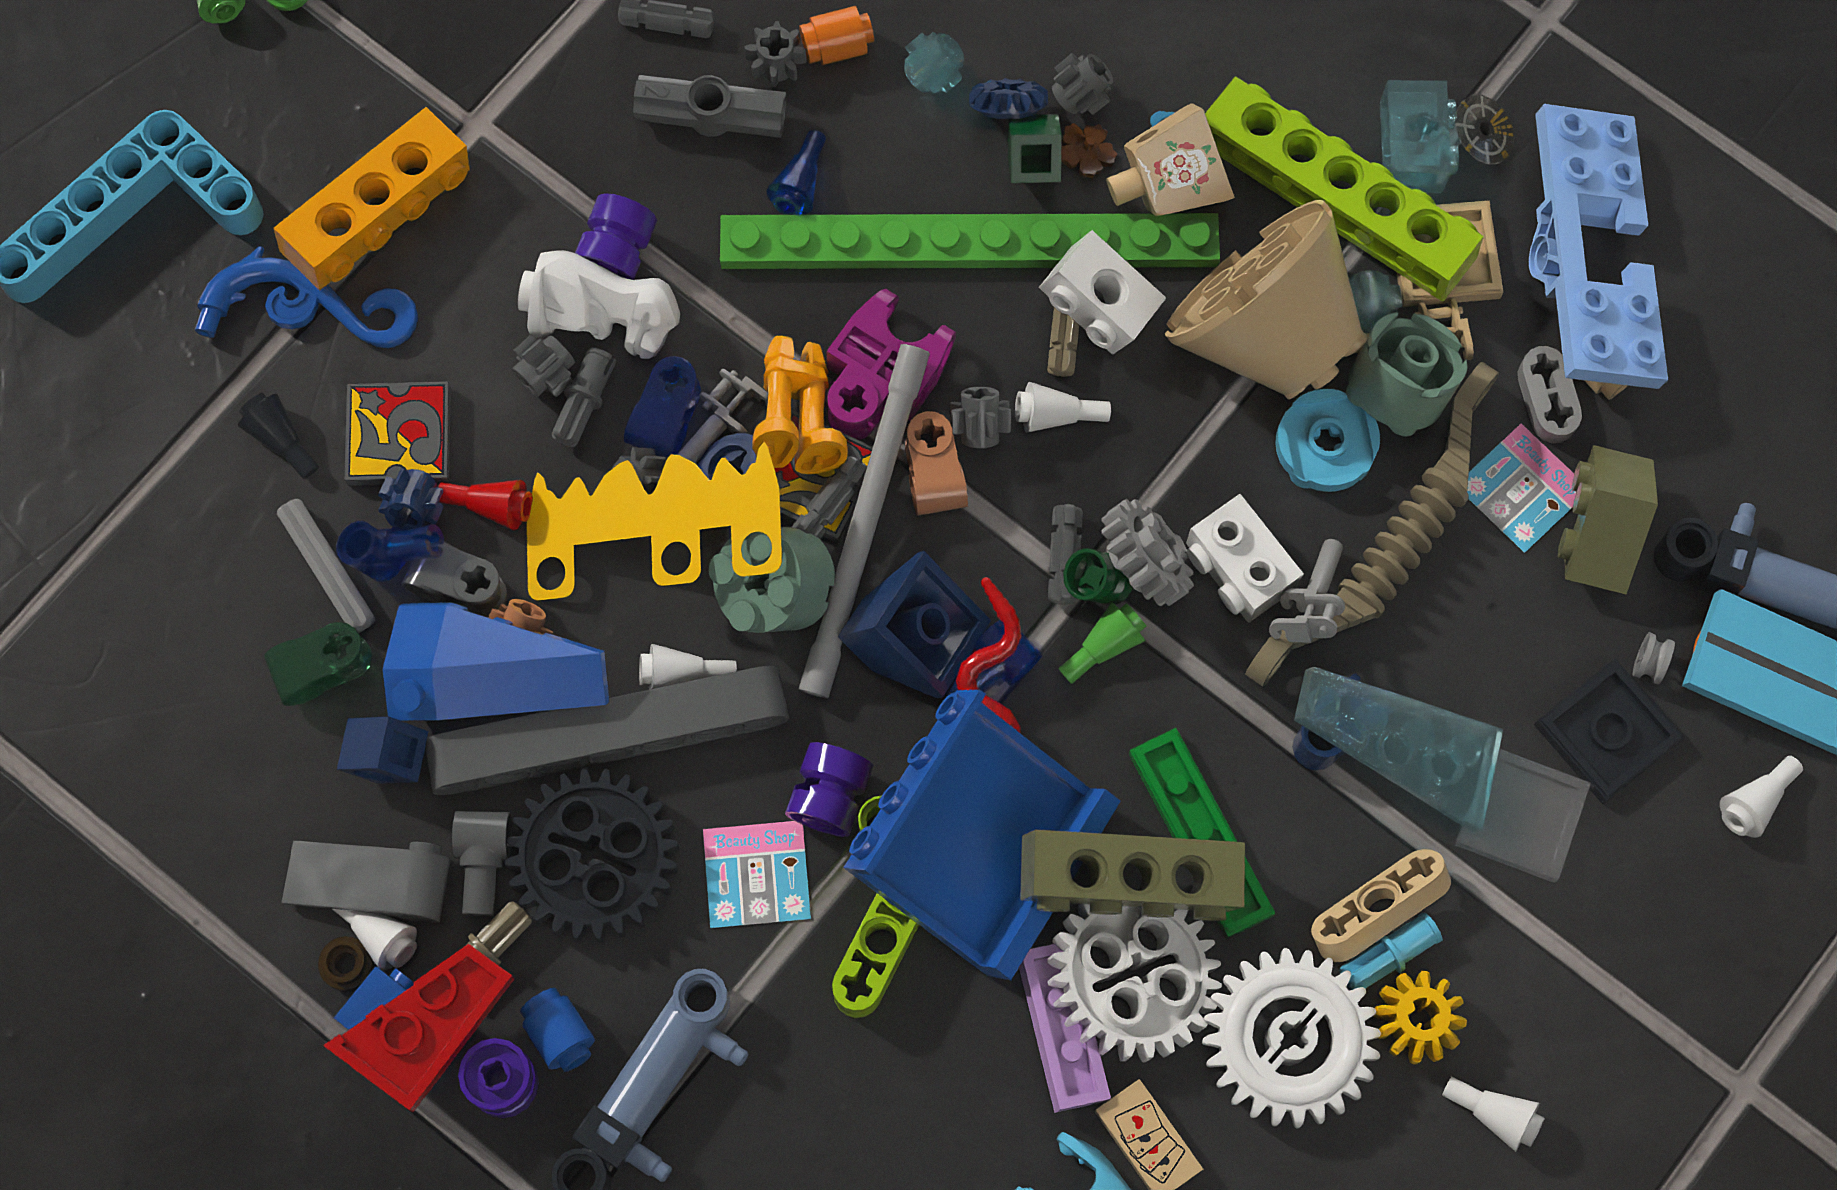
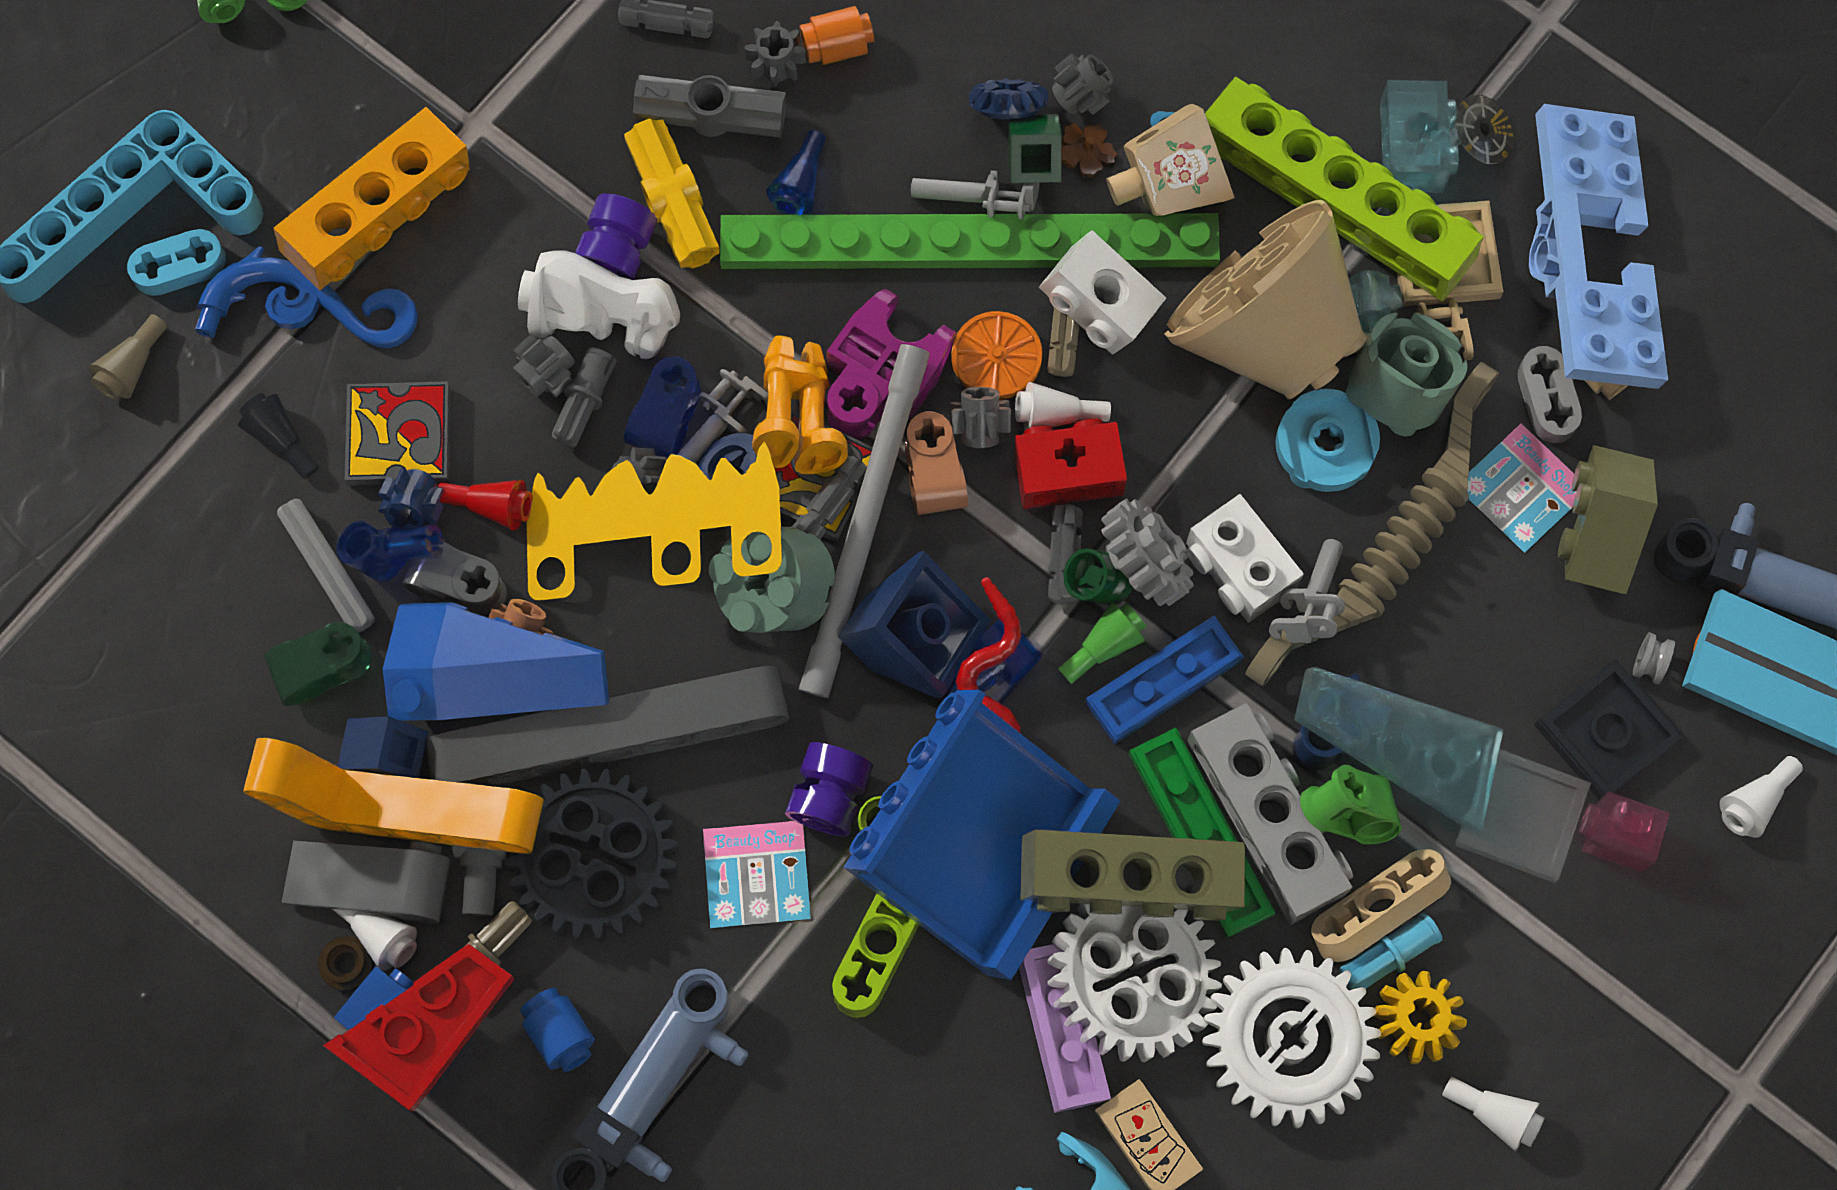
dark purple wheel [458,1038,539,1118] -> none
white cone [639,644,737,690] -> none
clear light blue gear [904,32,964,94] -> none
none -> dark tan cone [88,314,167,399]
none -> medium azure beam [127,229,226,296]
none -> light orange beam [243,738,544,854]
none -> yellow piece [624,118,720,269]
none -> light grey piece [911,171,1040,220]
none -> orange wheel [952,311,1042,400]
none -> red brick [1014,418,1127,509]
none -> blue tile [1085,616,1244,745]
none -> light grey brick [1187,702,1353,926]
none -> bright green piece [1300,765,1402,845]
none -> clear pink brick [1579,792,1670,872]

